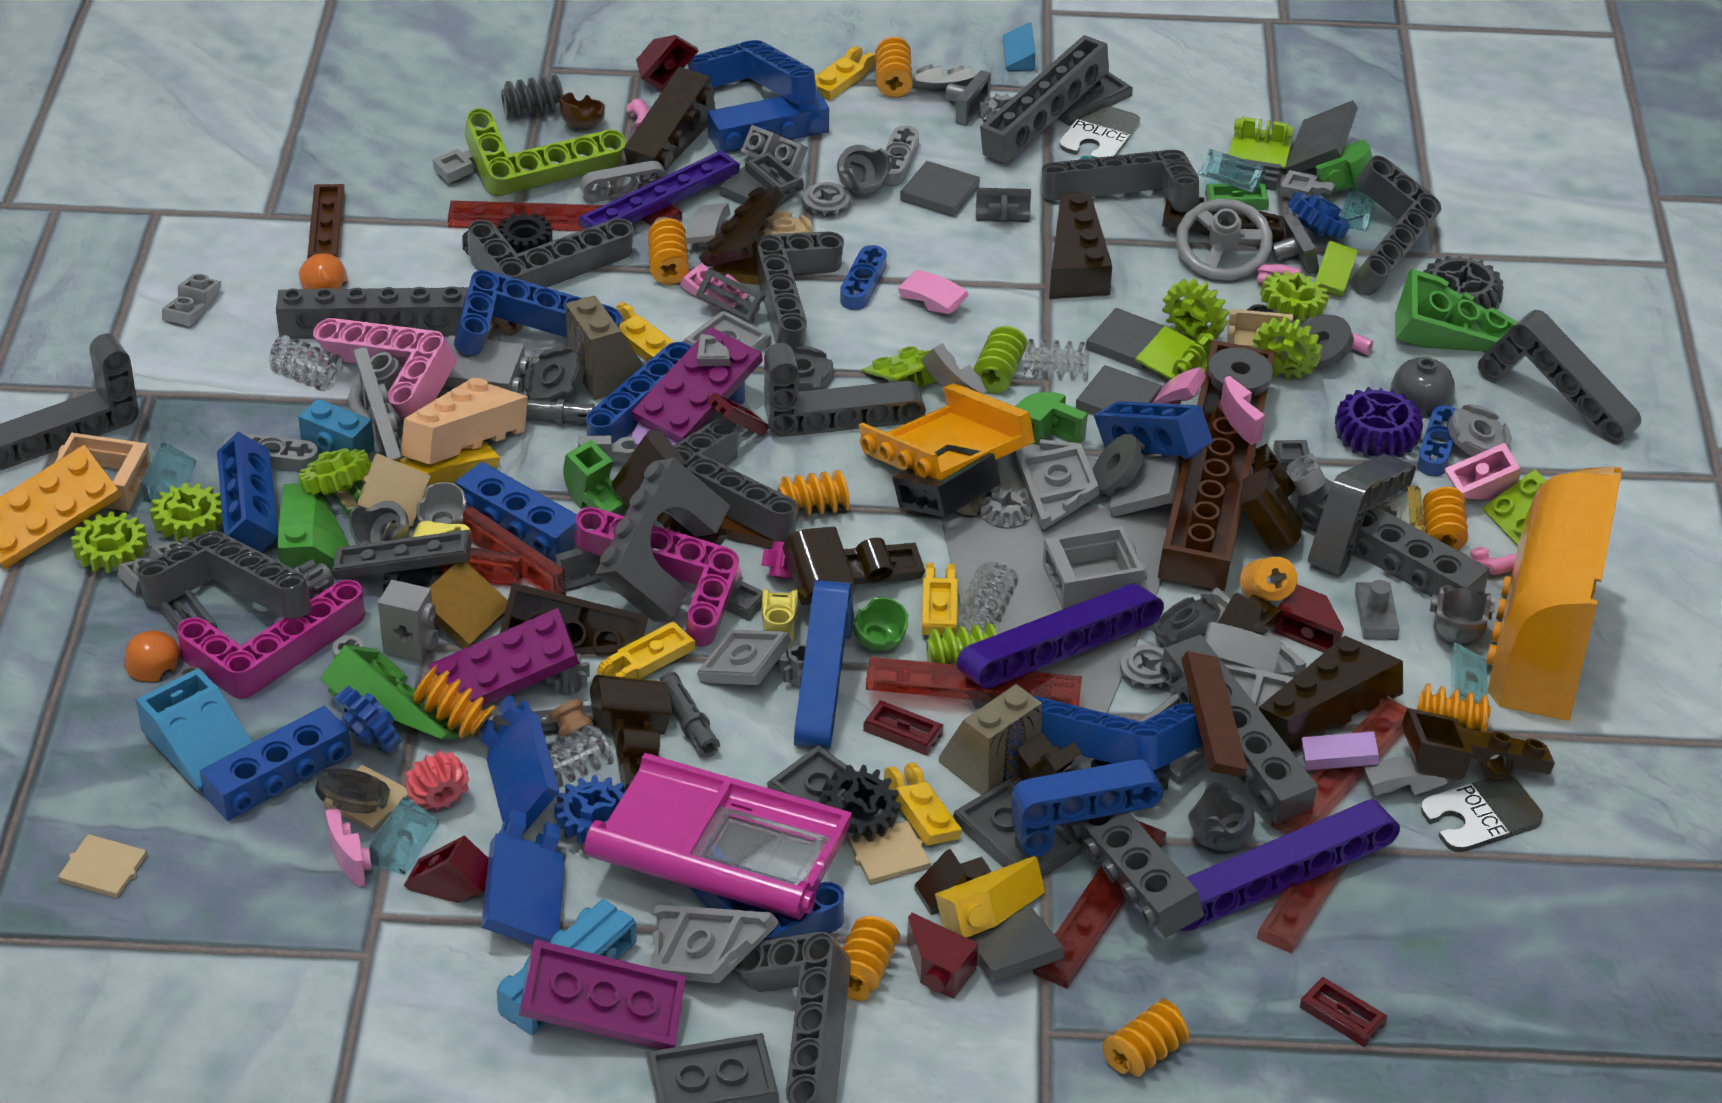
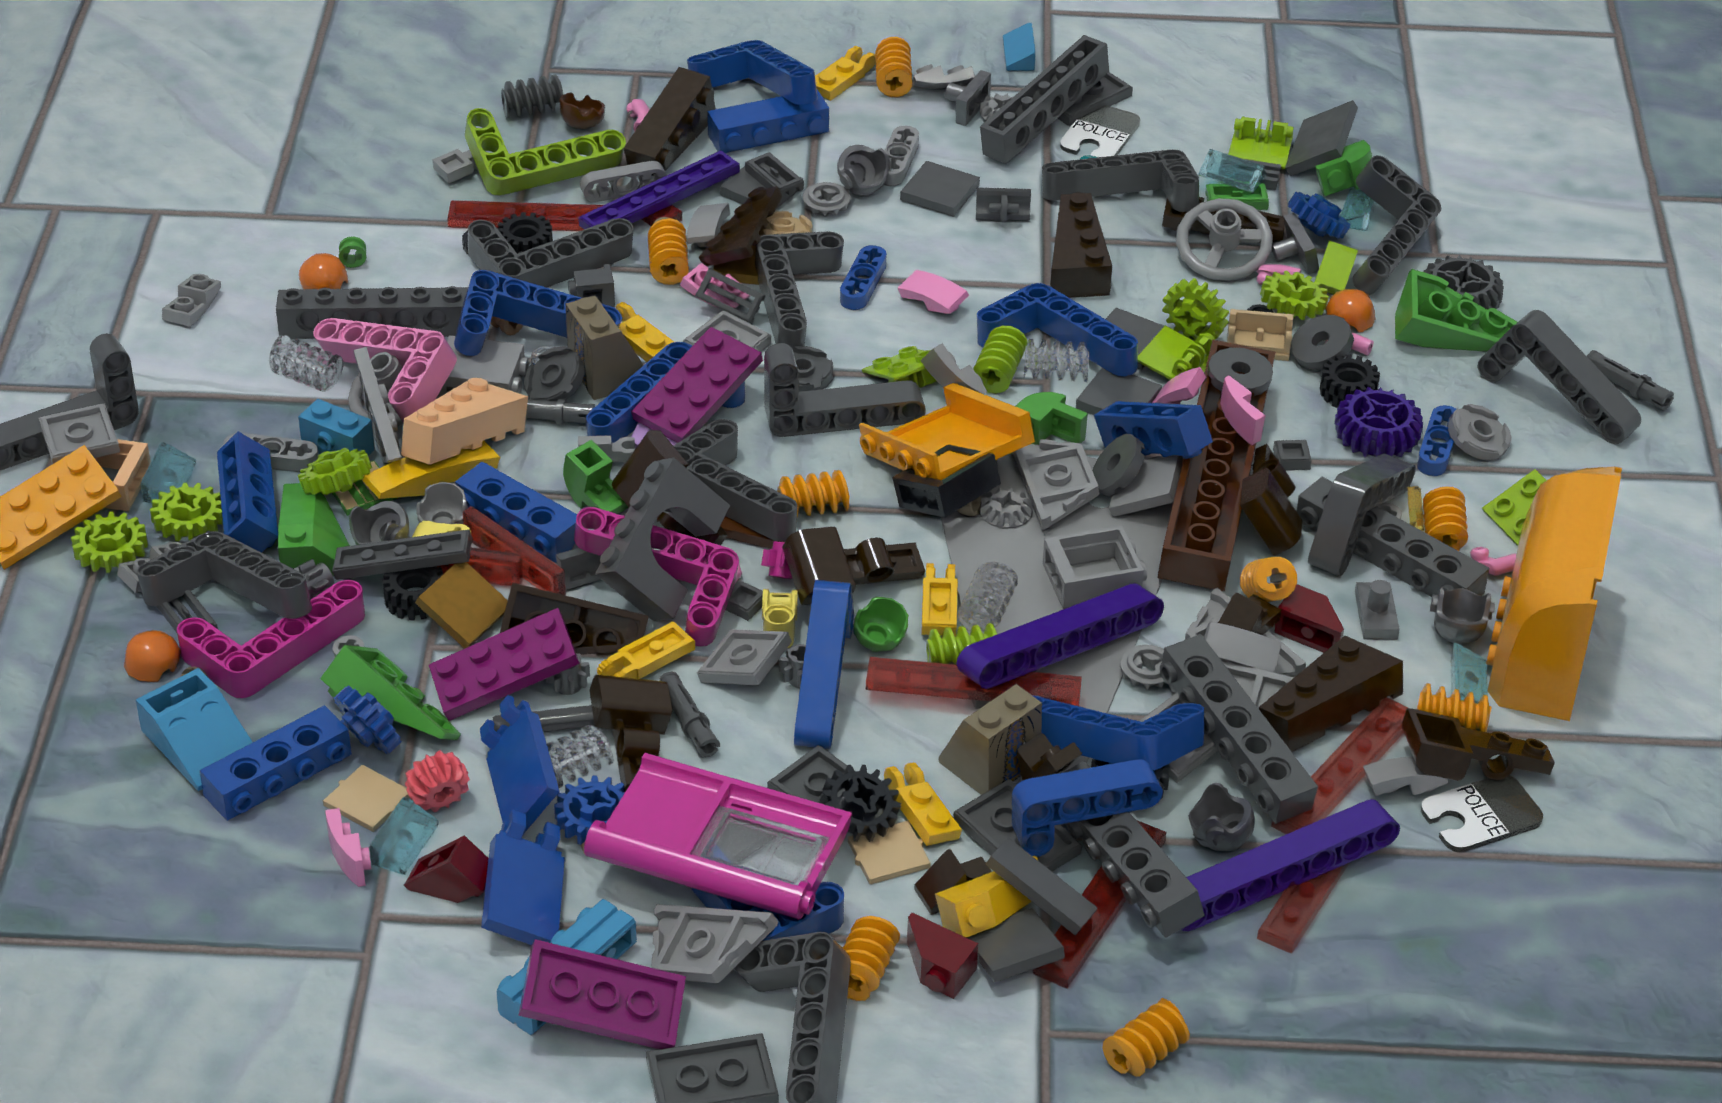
tan piece [58,834,147,899] -> none
reddish brown tile [307,184,345,259] -> none
clear smoke tile [315,768,390,814] -> none
tan piece [357,453,431,527] -> none
light grey brick [378,580,438,663] -> none
light orange piece [413,664,496,739] -> none
medium nougat wheel [548,698,593,741] -> none
dark red slope [636,35,699,91] -> none
light grey tile [697,334,731,366] -> none
dark red tile [707,393,770,436] -> none
light grey slope [741,125,808,175] -> none
dark red tile [863,700,944,756] -> none
dark grey tile [1154,594,1221,647] -> none
reddish brown tile [1181,651,1248,777] -> none
lime gear [1252,316,1322,380] -> none
light grey plate [1280,170,1335,203] -> none
light grey beam [1286,453,1327,496] -> none
dark red tile [1299,977,1387,1047] -> none
lavender tile [1302,731,1379,770] -> none
dark grey cylinder [1390,357,1455,418] -> none
bright pink slope [1445,443,1520,501] -> none
none -> light grey tile [39,403,120,464]
none -> bright green bush [339,236,367,268]
none -> dark grey brick [568,264,615,307]
none -> blue beam [977,283,1138,376]
none -> dark grey tile [986,837,1098,936]
none -> black tyre [1320,354,1380,408]
none -> orange hair [1325,289,1376,332]
none -> dark grey pin [1587,350,1674,410]

